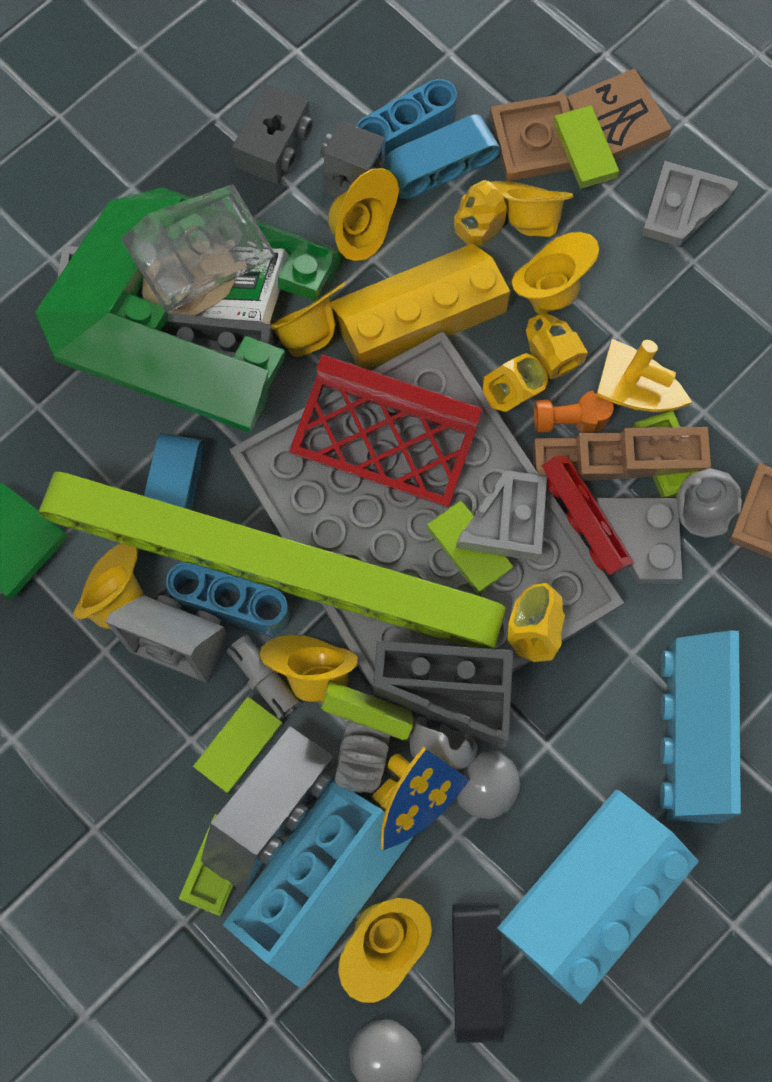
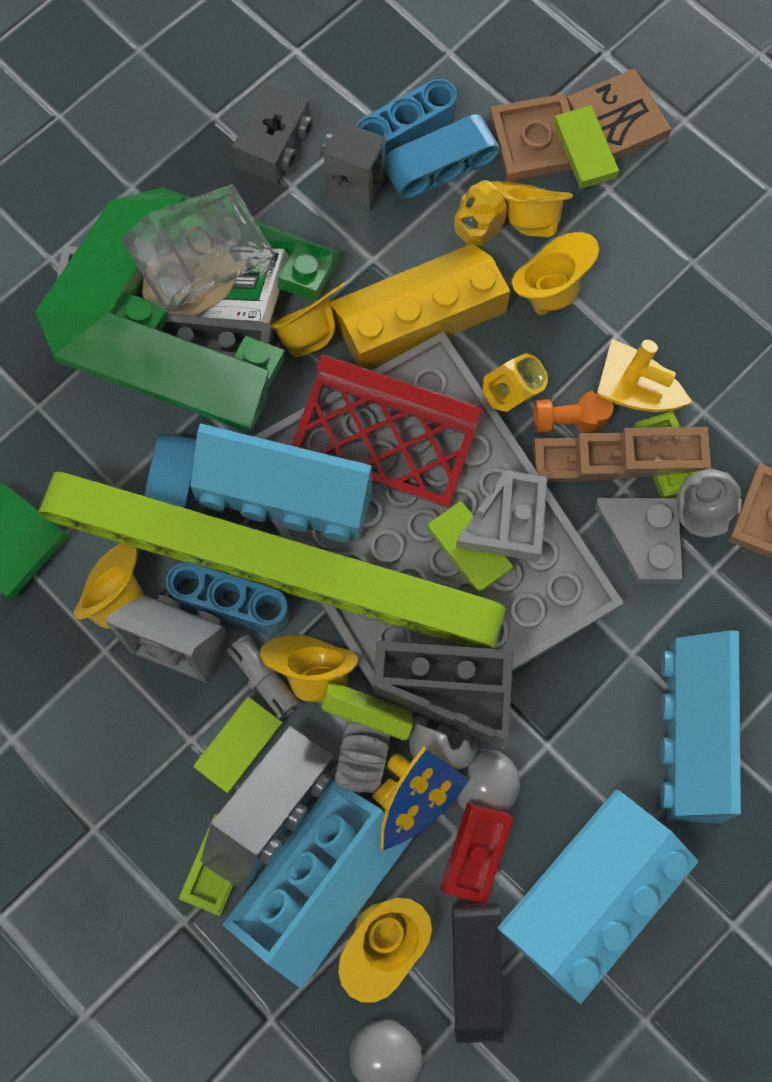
yellow piece [328,168,399,261] -> none
yellow rock [507,583,565,662] -> none
yellow rock [526,314,588,379] -> none
red plate [541,456,634,575] -> none
light grey wing [641,161,738,247] -> none
none -> medium azure slope [190,423,372,542]
none -> red plate [440,802,514,903]

